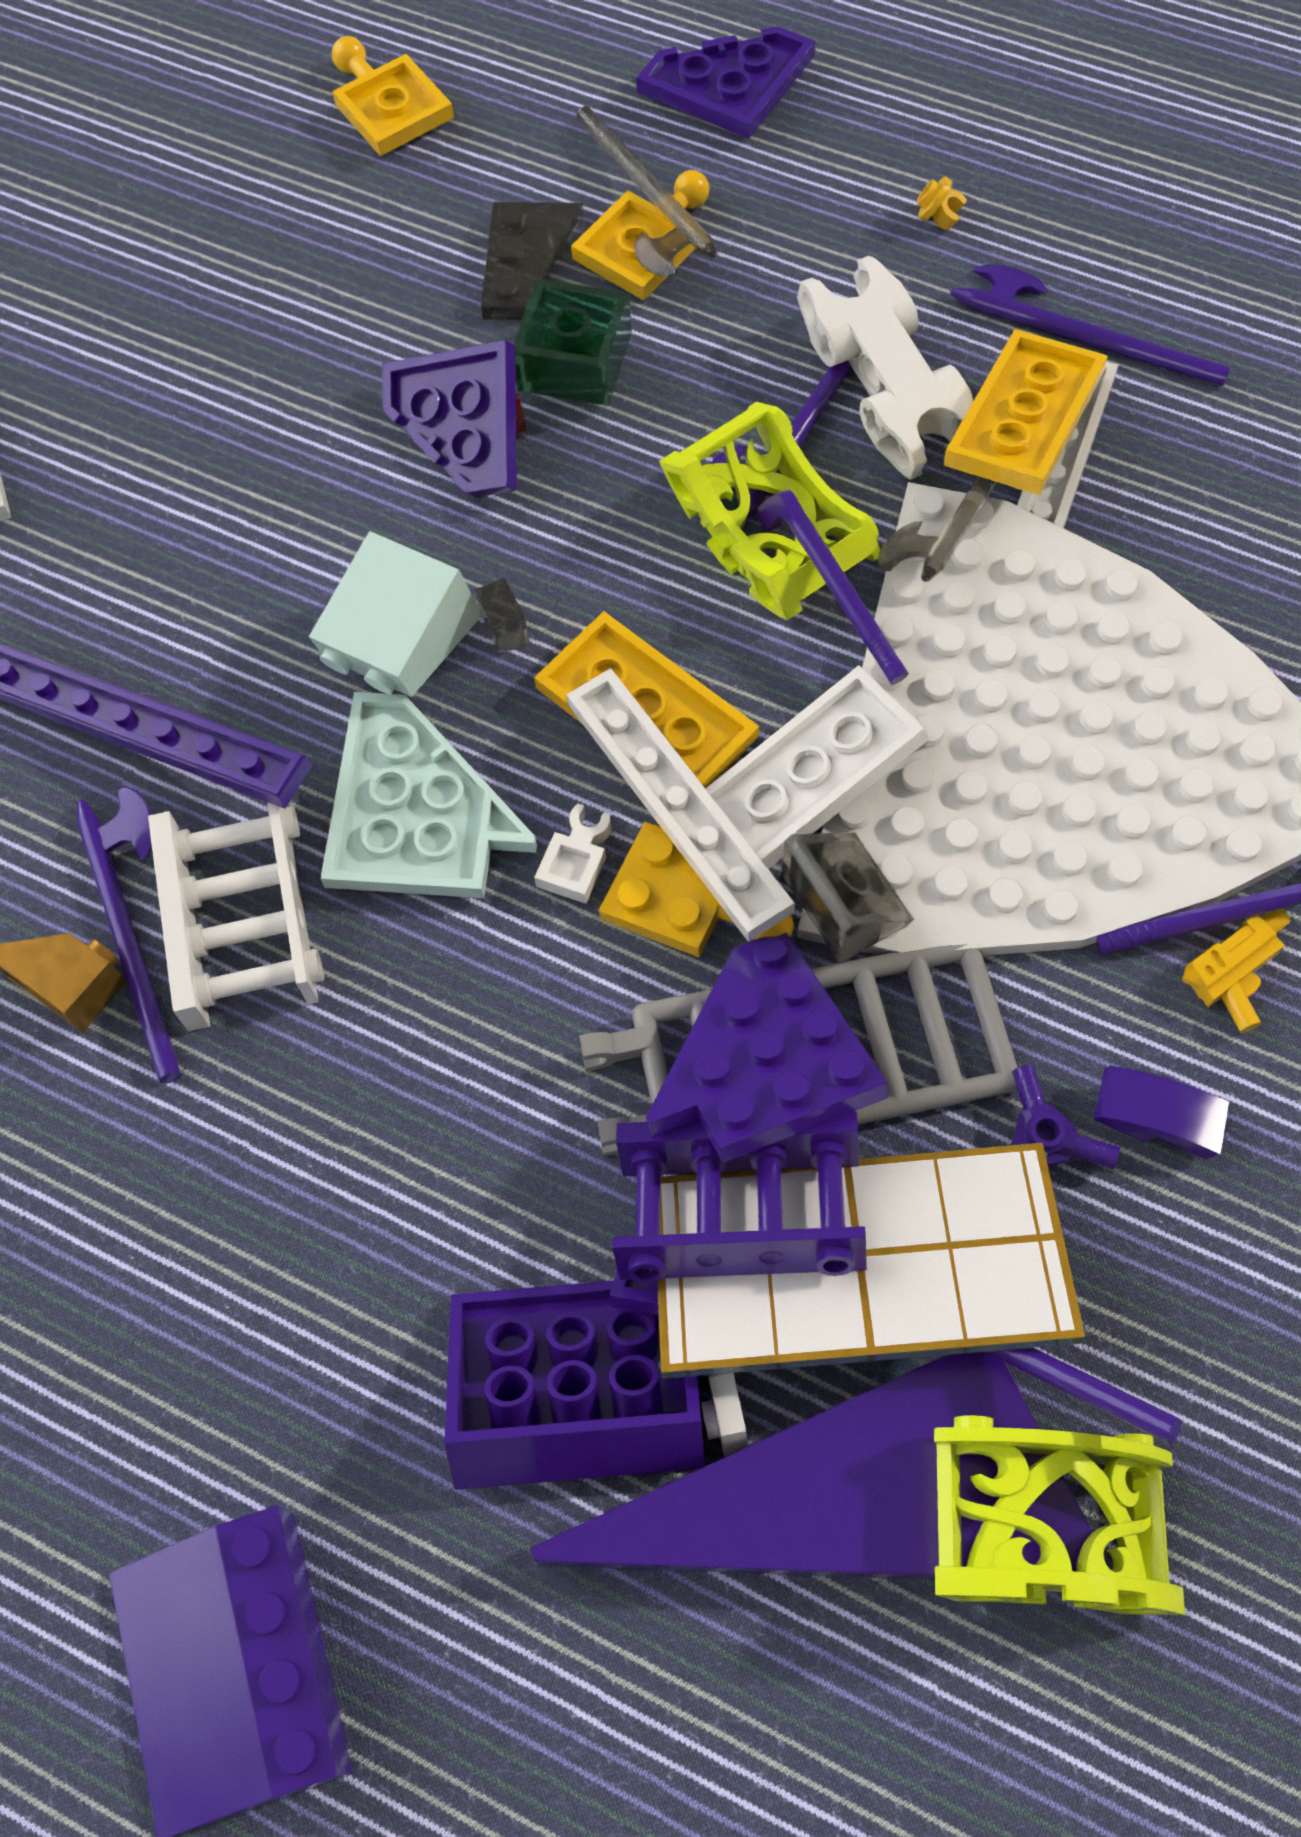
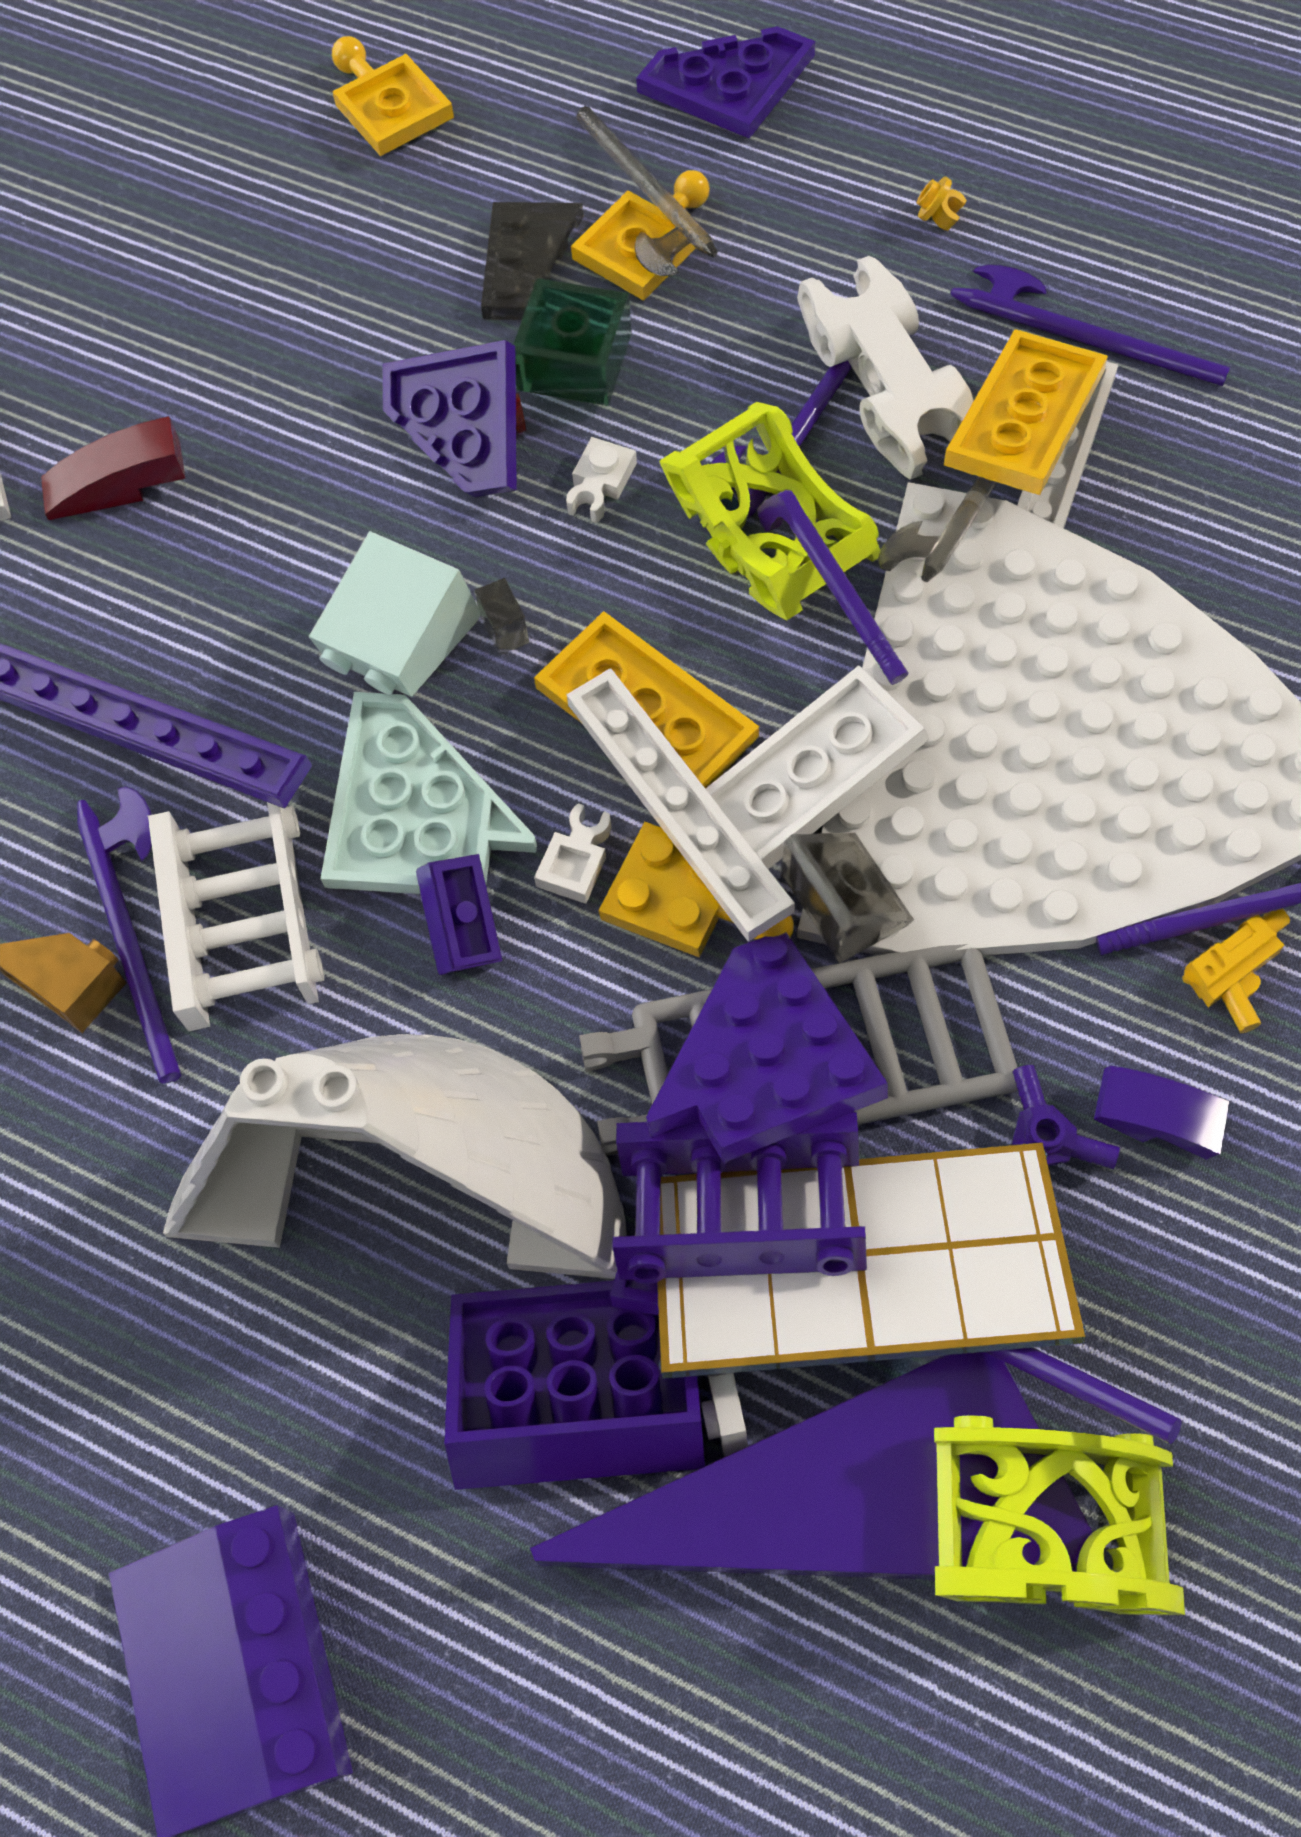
none -> dark red slope [41,416,186,521]
none -> white cone [163,1034,627,1279]
none -> dark purple slope [416,854,503,975]
none -> white plate [566,437,637,523]

